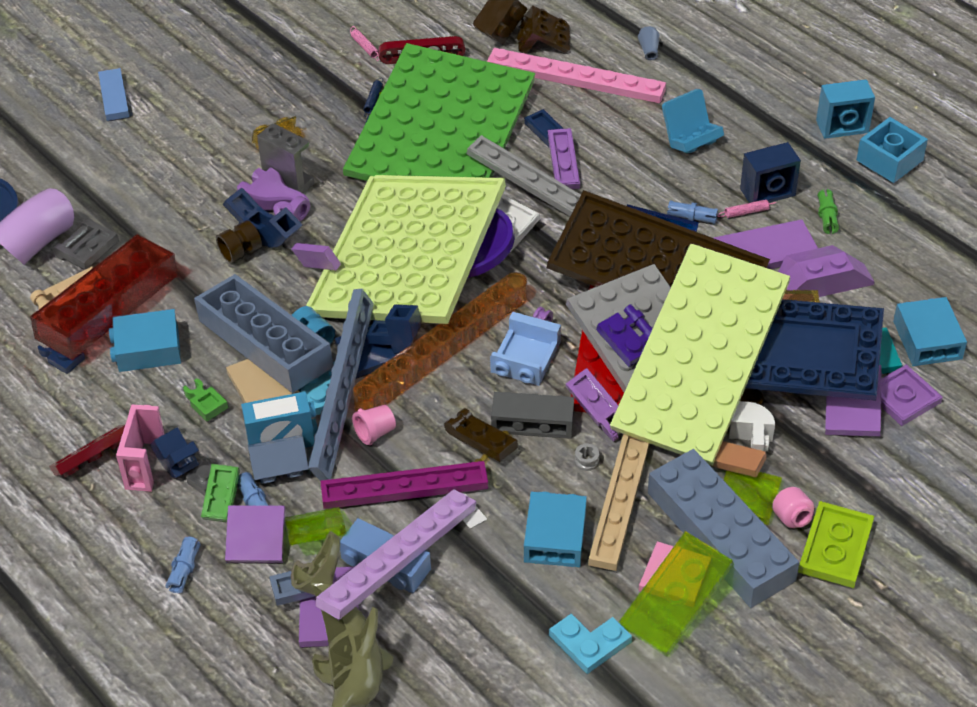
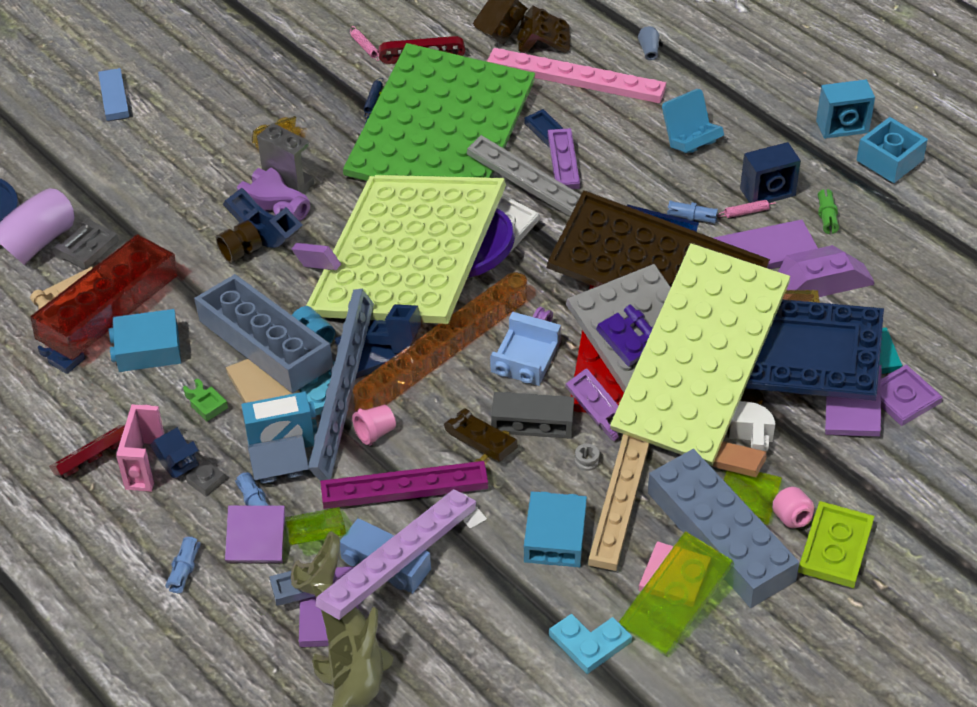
bright green plate [201,464,240,522] -> none
dark azure brick [893,297,967,366] -> none

